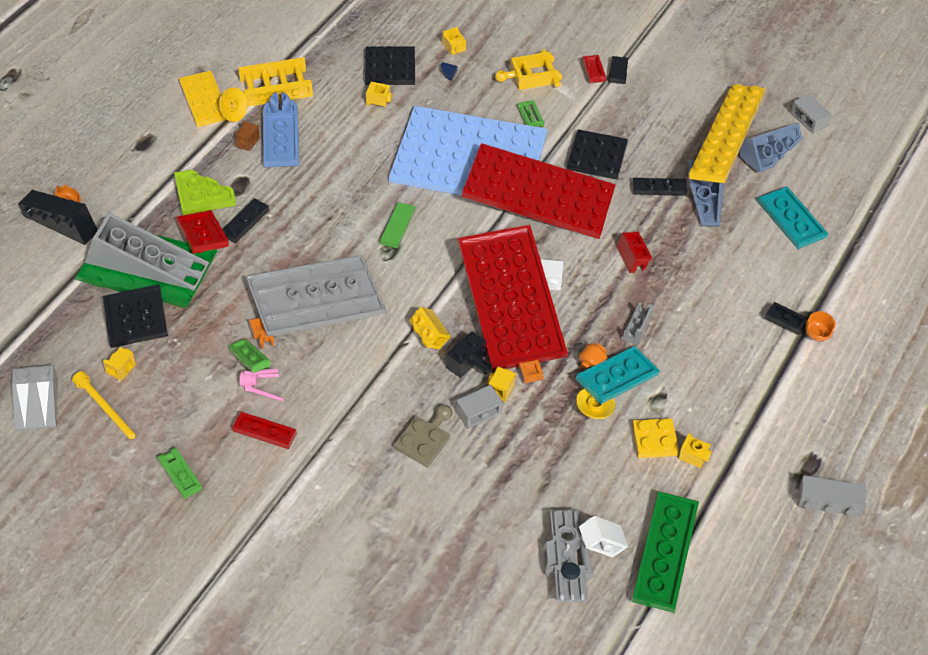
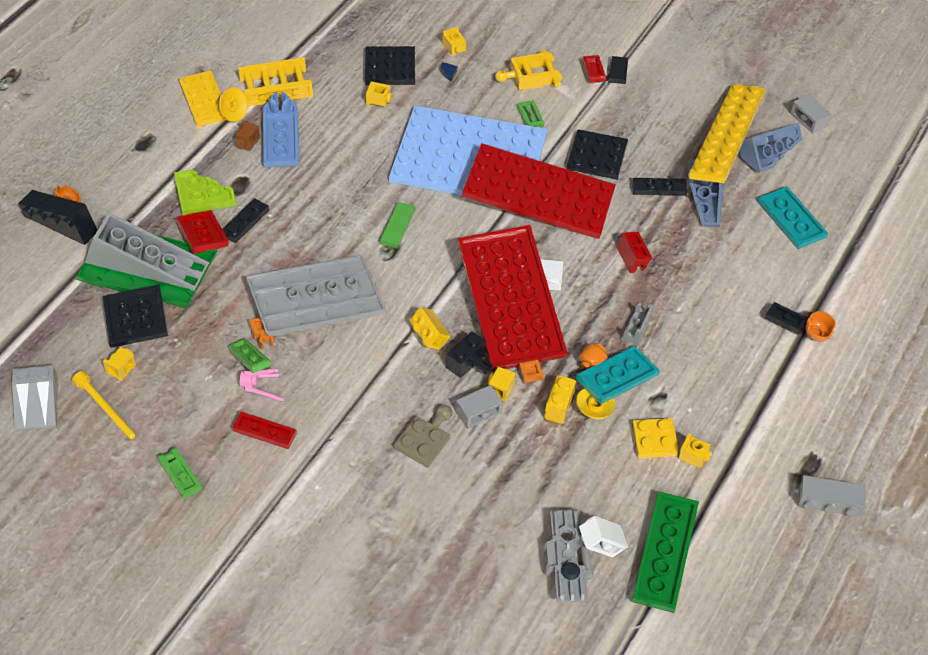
none -> yellow brick [544,375,576,424]

